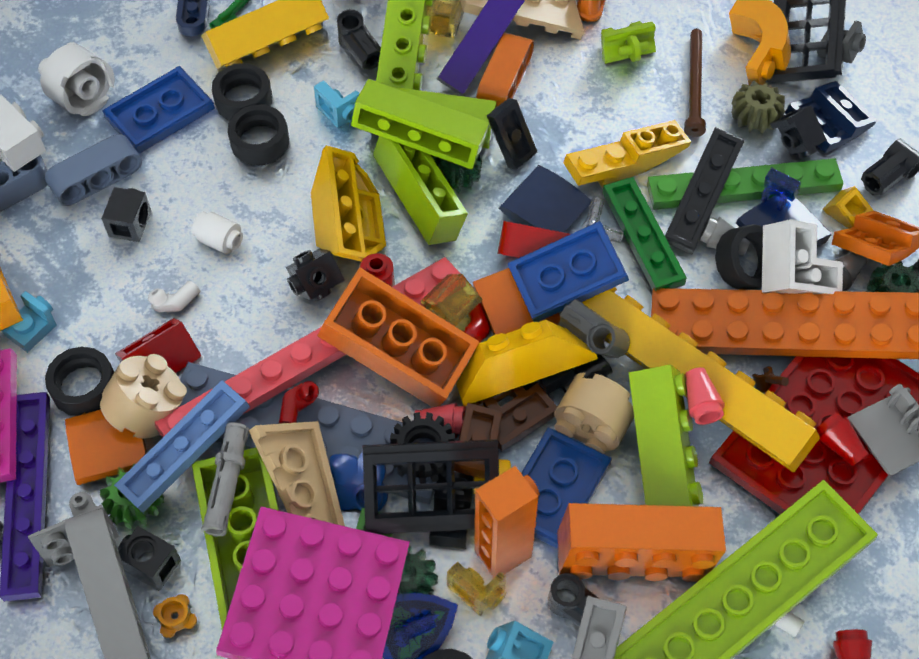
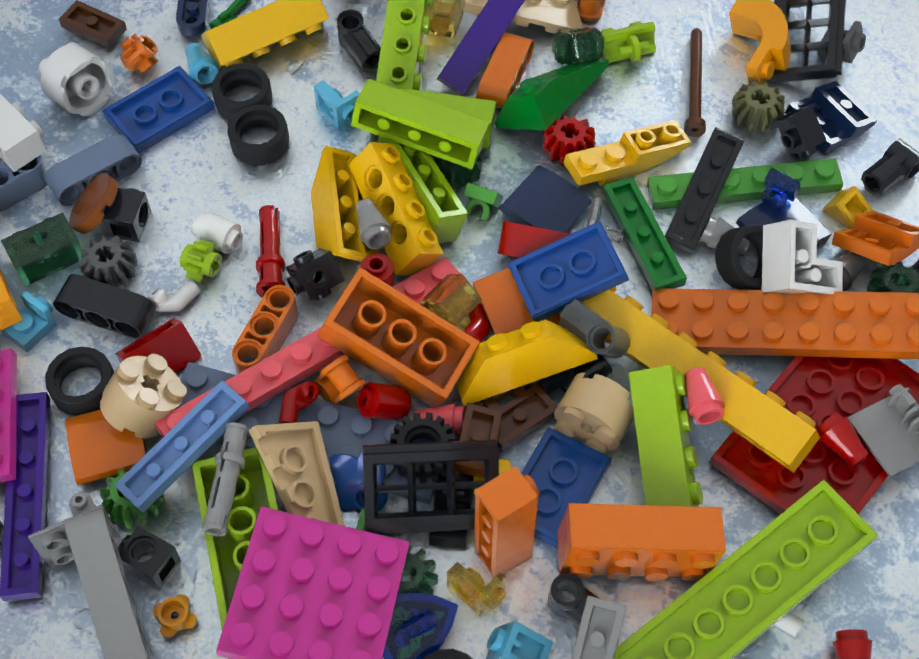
black plate [487,98,537,170] -> none
reddish brown hand [752,366,789,393] -> none
none -> clear green brick [1,212,82,287]
none -> black beam [53,274,156,339]
none -> reddish brown plate [59,0,127,49]
none -> dark orange tile [69,173,118,234]
none -> dark grey gear [79,234,138,287]
none -> orange gear [119,34,158,73]
none -> lime gear [180,239,222,283]
none -> medium azure cone [185,43,219,85]
none -> orange beam [232,285,298,374]
none -> red pin [256,205,286,298]
none -> orange piece [314,354,366,404]
none -> yellow brick [348,142,444,275]
none -> light grey cone [355,199,392,249]
none -> red brick [357,382,411,421]
none -> bright green tile [463,183,503,221]
none -> green wedge [494,59,610,130]
none -> red gear [543,114,596,167]
none -> clear green gear [552,27,604,65]

